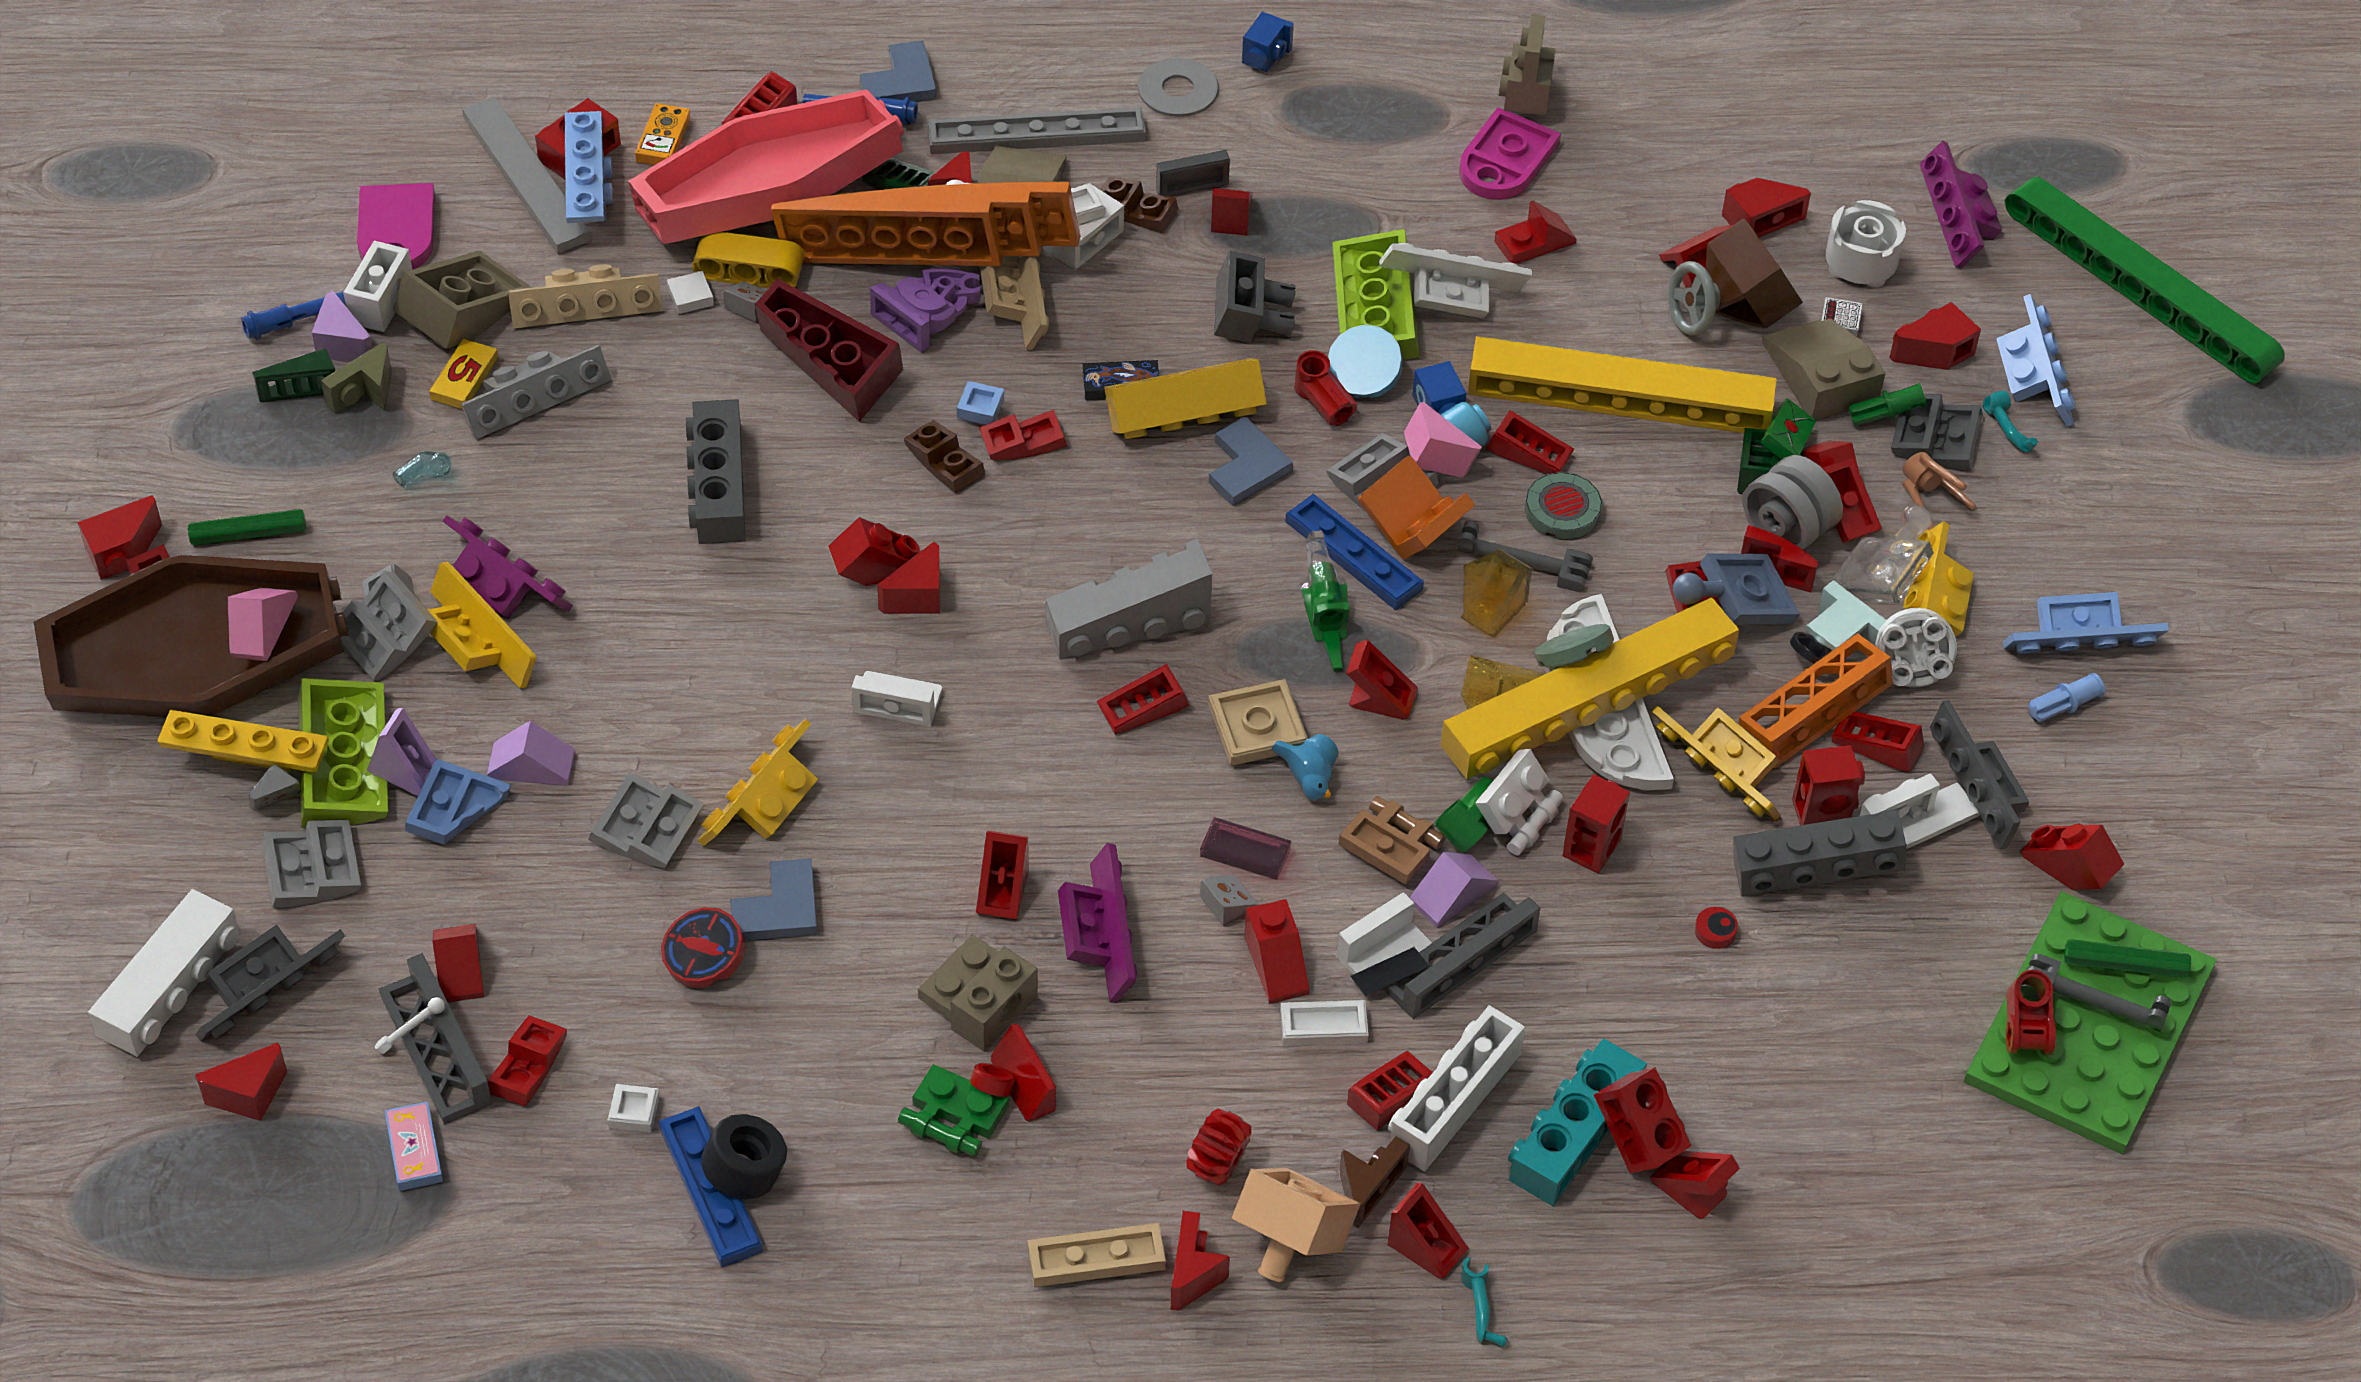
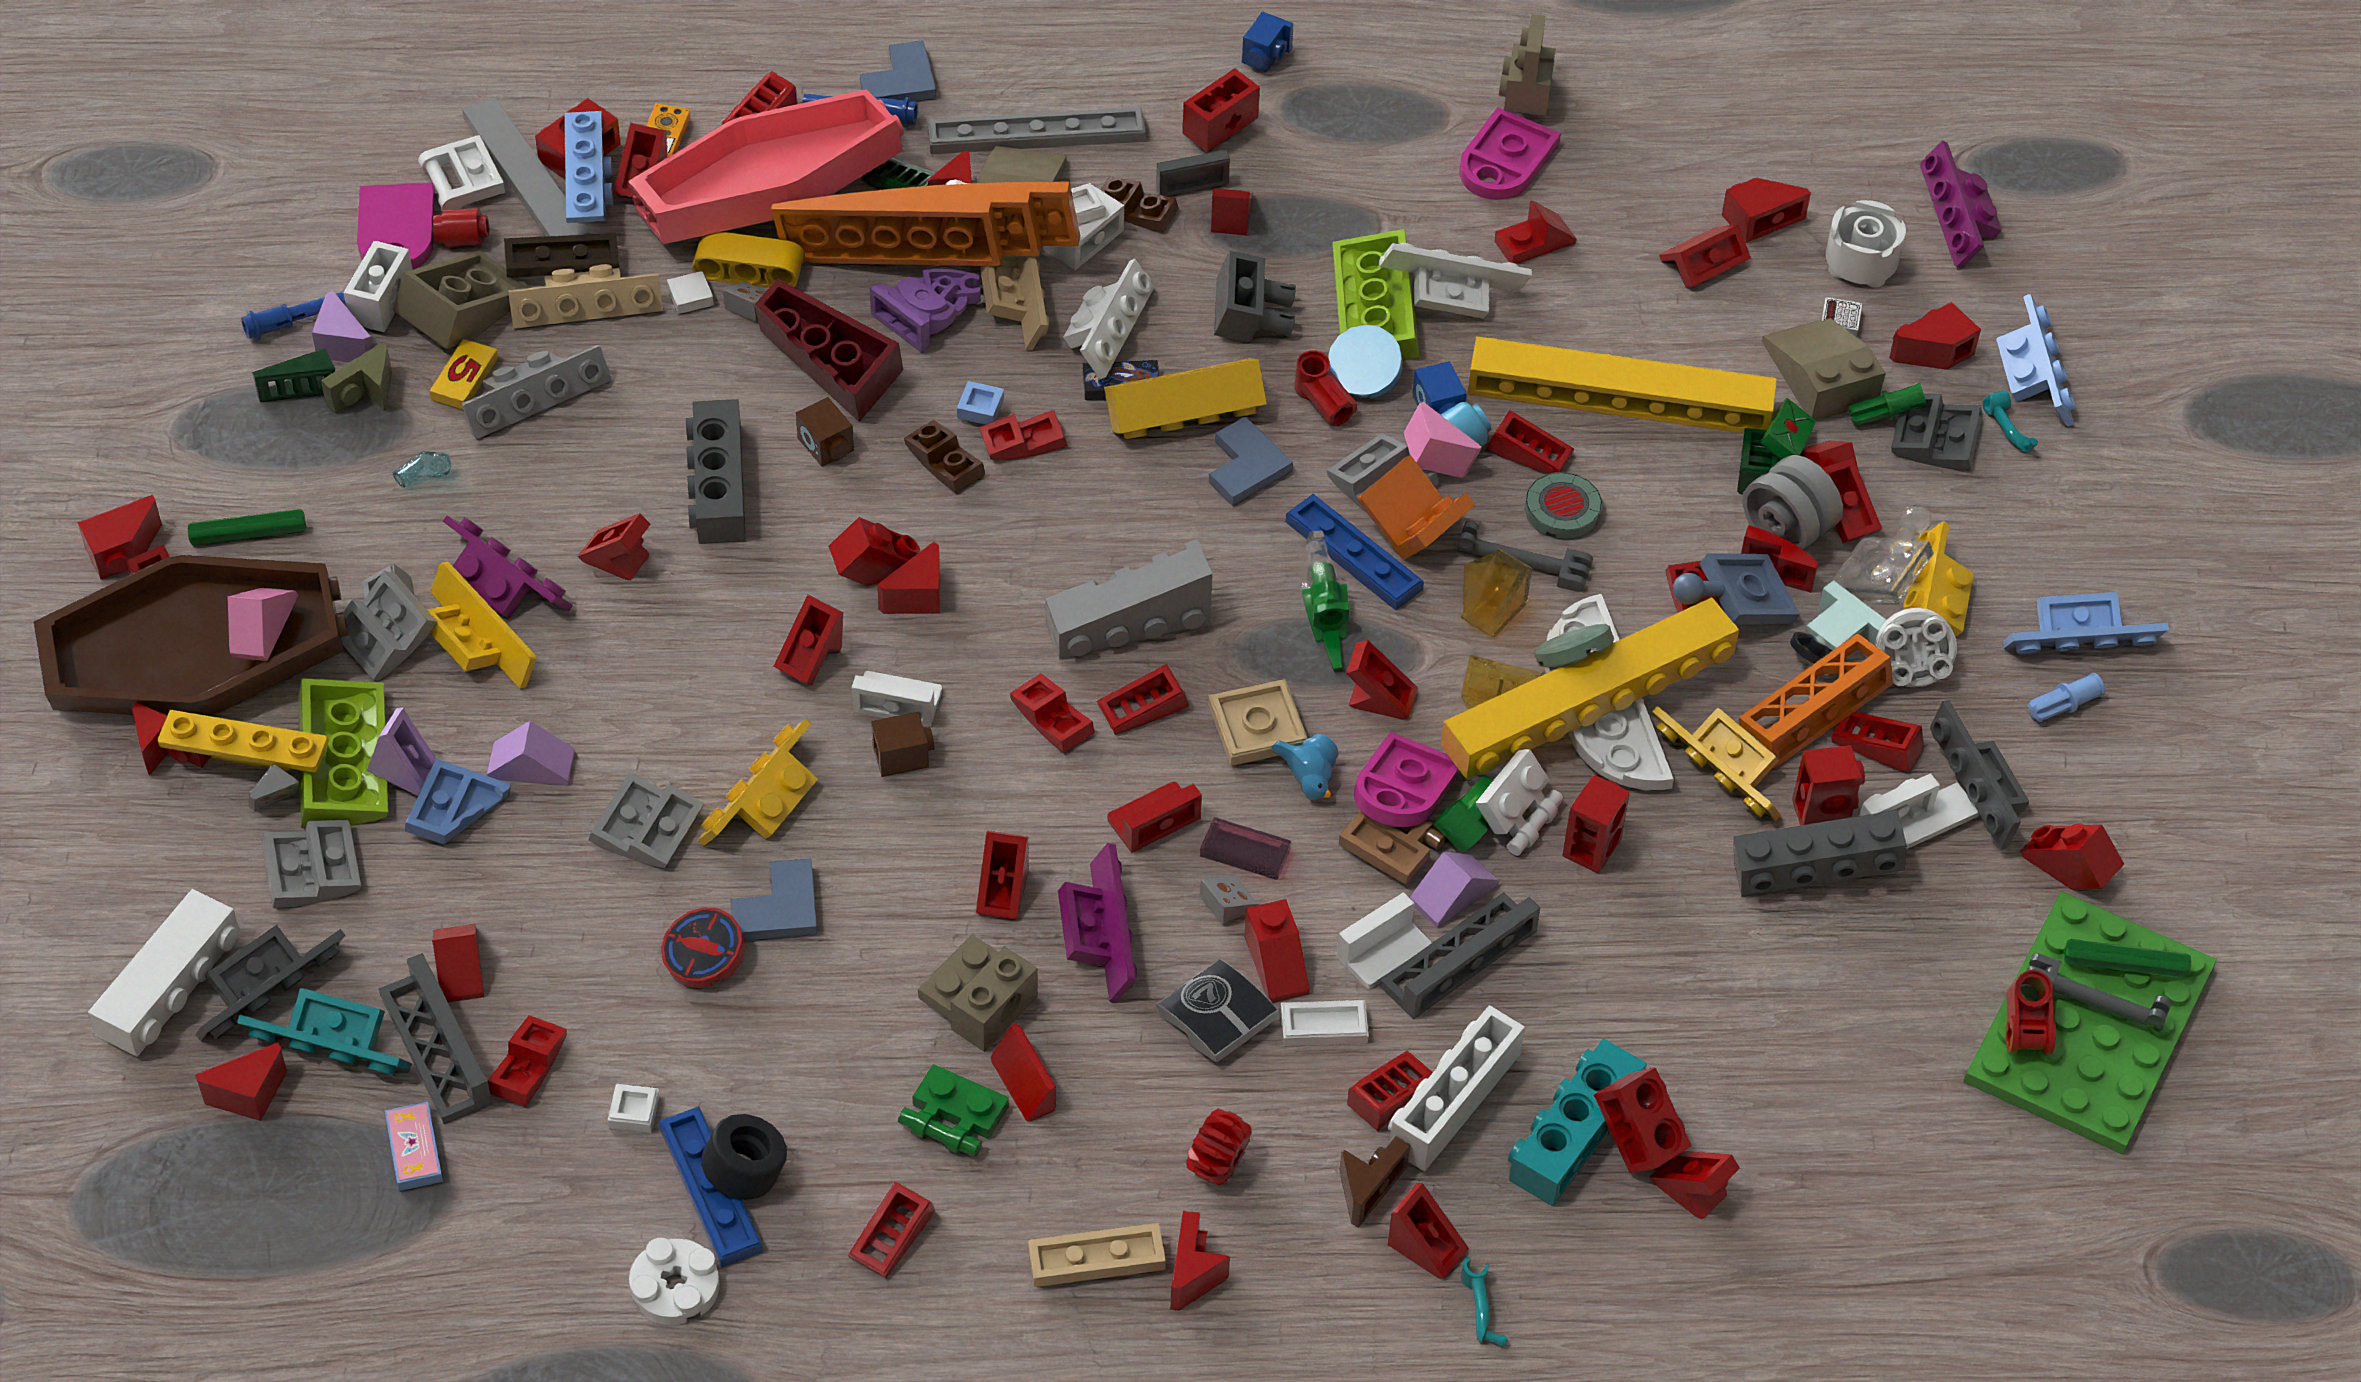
white hinge [375,997,445,1054] -> none
red tile [969,1063,1015,1097] -> none
light grey gear [1138,58,1218,117] -> none
light nougat brick [1231,1168,1361,1282] -> none
black sticker [1350,947,1430,996] -> none
reddish brown piece [1668,218,1803,336] -> none
red tile [1695,906,1738,949] -> none
nougat plant [1902,452,1976,530] -> none
green beam [2005,177,2285,384] -> none
none -> red slope [132,702,211,775]
none -> teal bracket [237,988,412,1075]
none -> white plate [418,135,505,211]
none -> red brick [433,208,490,247]
none -> dark brown plate [504,233,619,277]
none -> red slope [577,513,651,580]
none -> red slope [613,122,668,199]
none -> white plate [629,1237,720,1326]
none -> red slope [773,594,844,685]
none -> reddish brown brick [796,397,854,467]
none -> red slope [848,1181,935,1279]
none -> reddish brown brick [871,712,935,777]
none -> red slope [1010,673,1095,753]
none -> white bracket [1063,259,1154,379]
none -> red panel [1107,781,1202,853]
none -> black slope [1157,959,1280,1063]
none -> red brick [1182,68,1260,152]
none -> dark pink tile [1353,731,1461,827]

